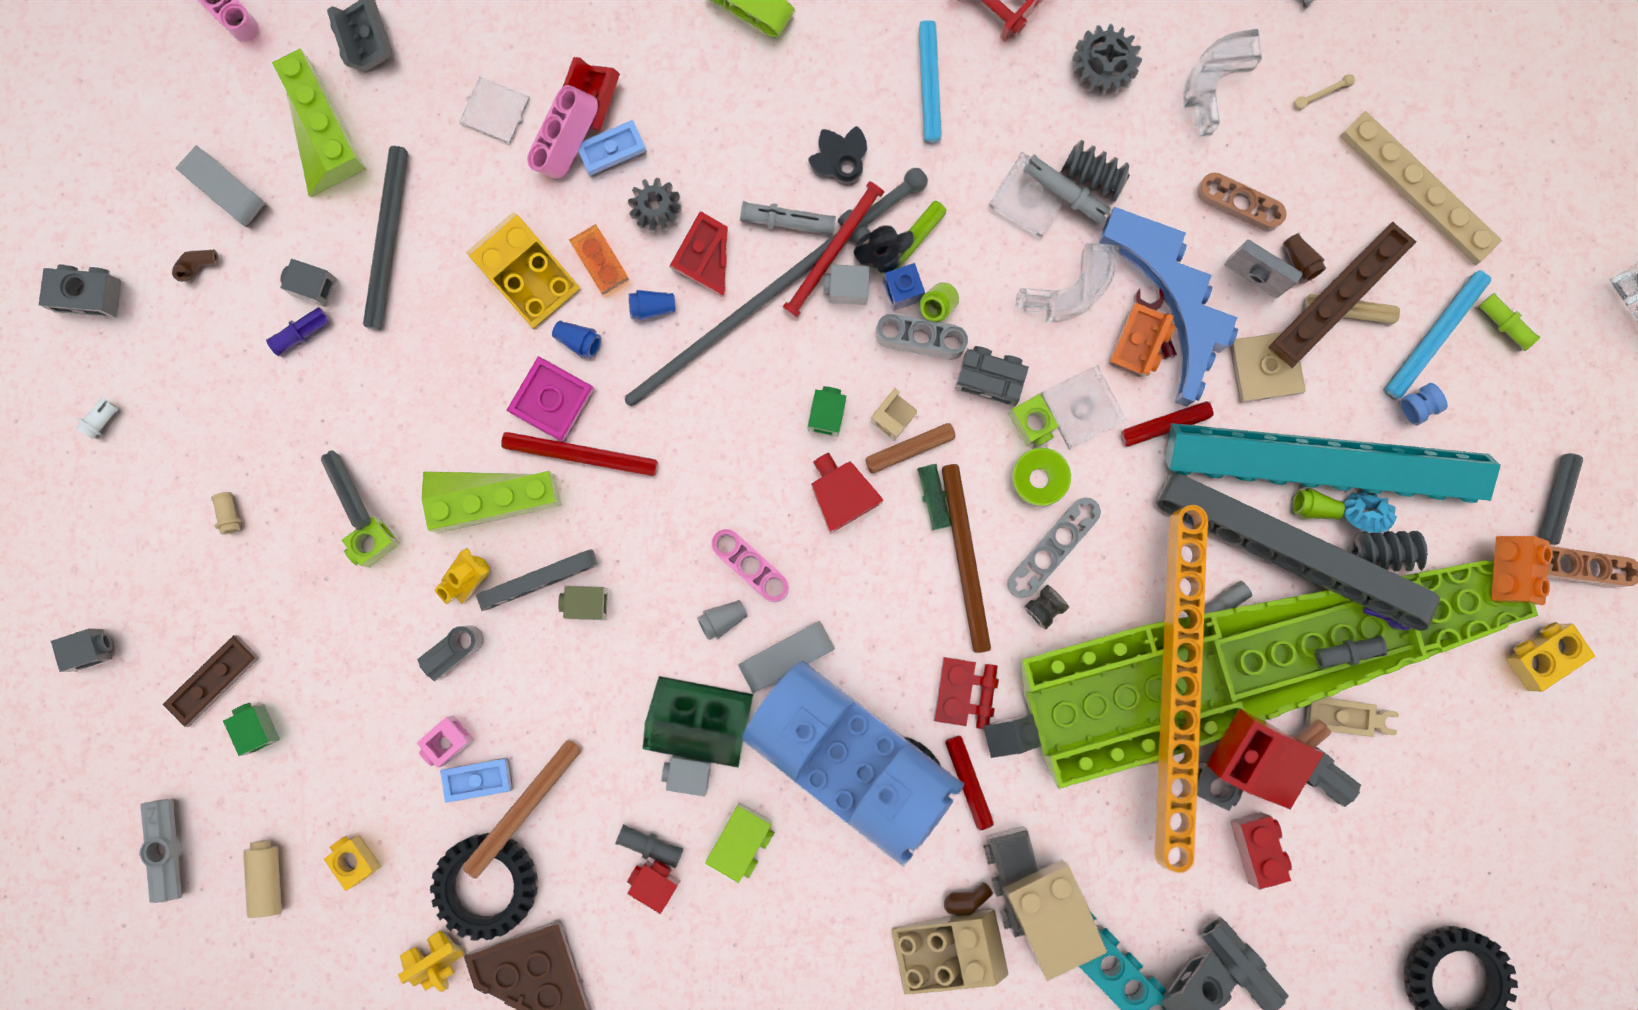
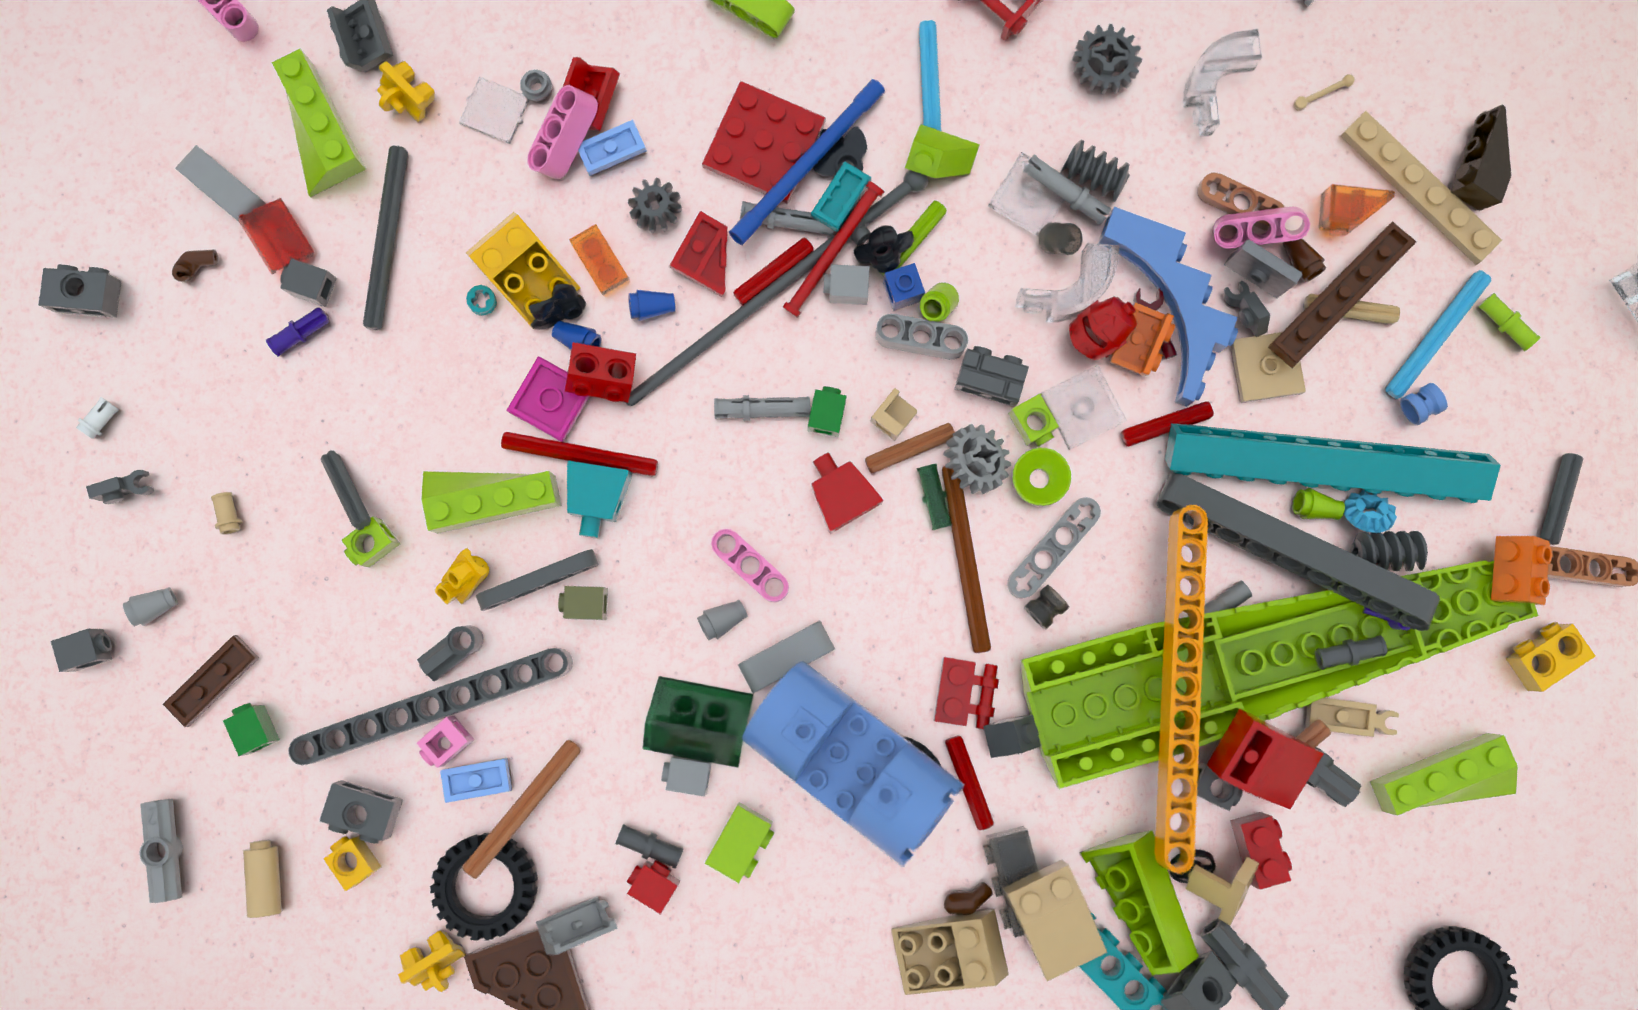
none -> dark grey plate [86,470,154,504]
none -> light grey cone [123,587,178,627]
none -> clear red plate [238,198,314,275]
none -> dark grey beam [288,648,573,765]
none -> dark grey brick [319,780,403,844]
none -> yellow hips [377,61,435,122]
none -> teal bush [466,285,497,316]
none -> light grey plate [520,70,552,101]
none -> black plate [529,284,586,330]
none -> light grey hinge [536,897,617,955]
none -> red brick [565,342,637,403]
none -> teal torso [567,461,632,538]
none -> red plate [702,81,826,204]
none -> light grey pin [714,395,810,421]
none -> blue piece [729,79,885,245]
none -> red axle [733,238,814,305]
none -> teal plate [811,161,872,232]
none -> lime slope [905,124,980,178]
none -> light grey gear [944,424,1011,494]
none -> clear smoke wheel [1039,222,1083,255]
none -> red helmet [1069,296,1137,360]
none -> lime wedge [1080,830,1199,975]
none -> tan piece [1169,849,1259,925]
none -> bright pink beam [1213,206,1310,249]
none -> dark grey plate [1224,281,1270,337]
none -> clear orange slope [1318,184,1395,236]
none -> lime wedge [1370,733,1518,816]
none -> dark brown slope [1451,105,1511,211]

